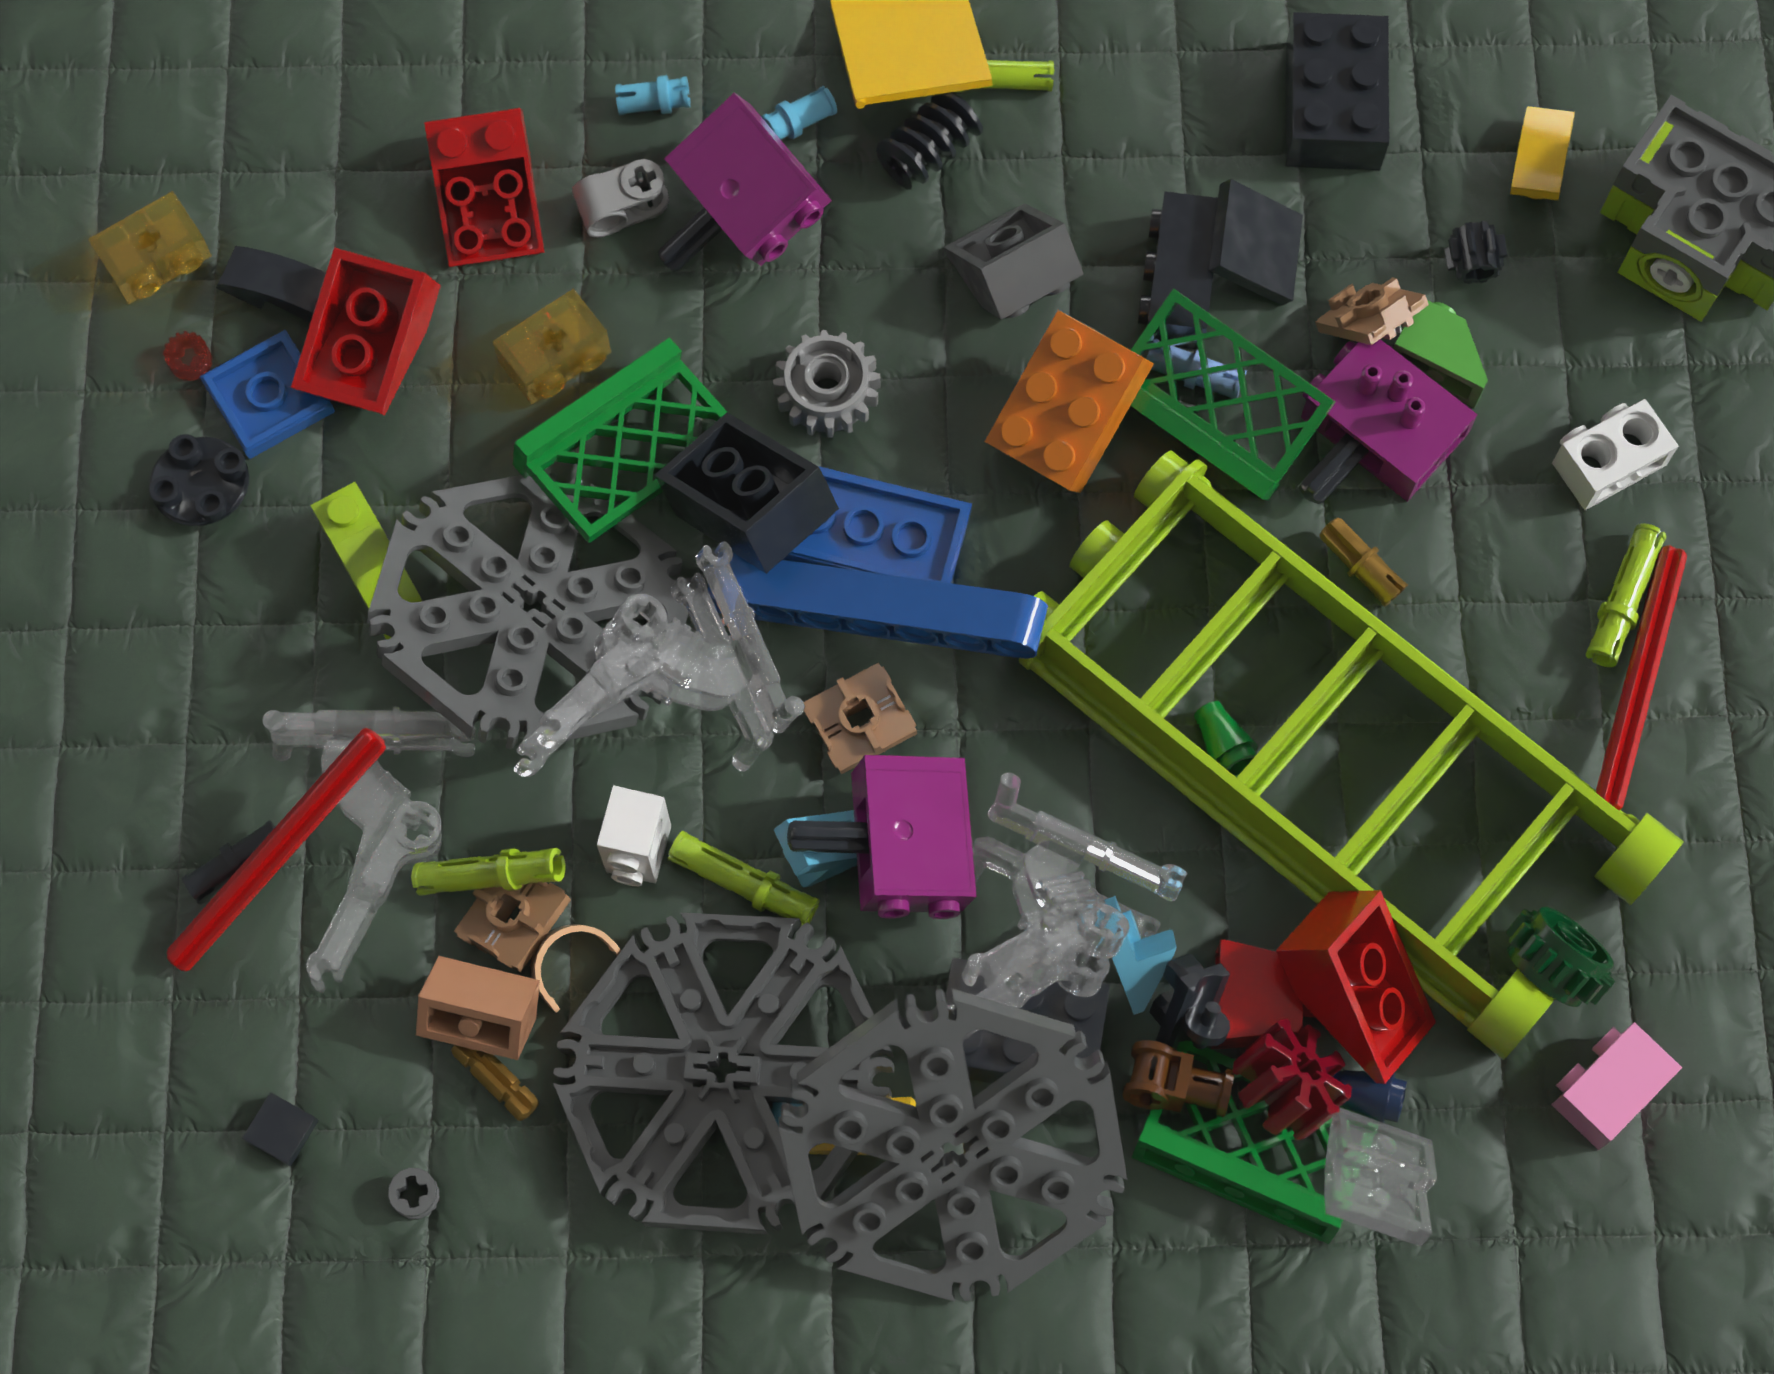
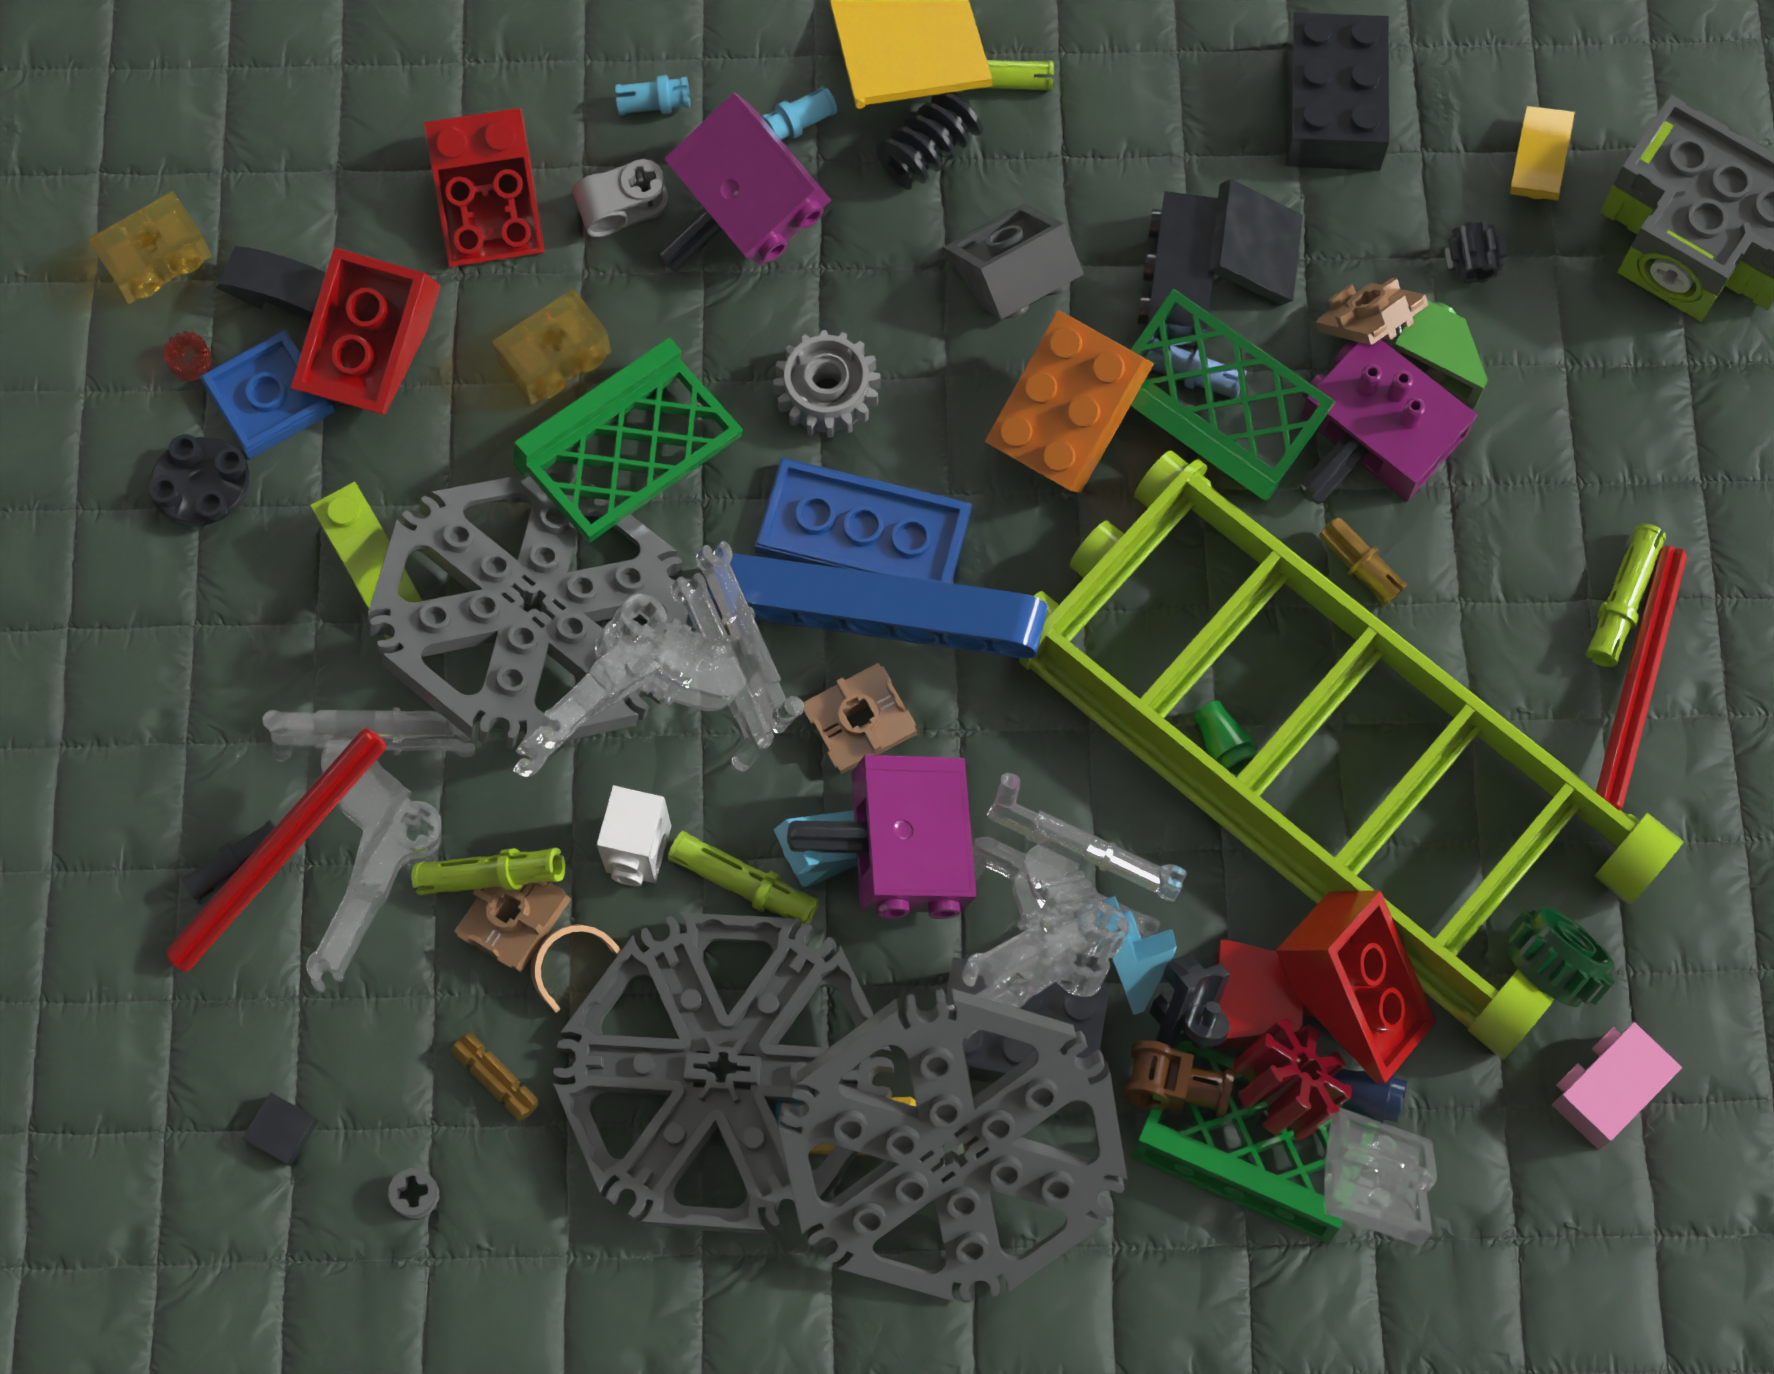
nougat brick [416,956,540,1060] -> none
black brick [655,413,839,574] -> none
white brick [1552,399,1679,510] -> none

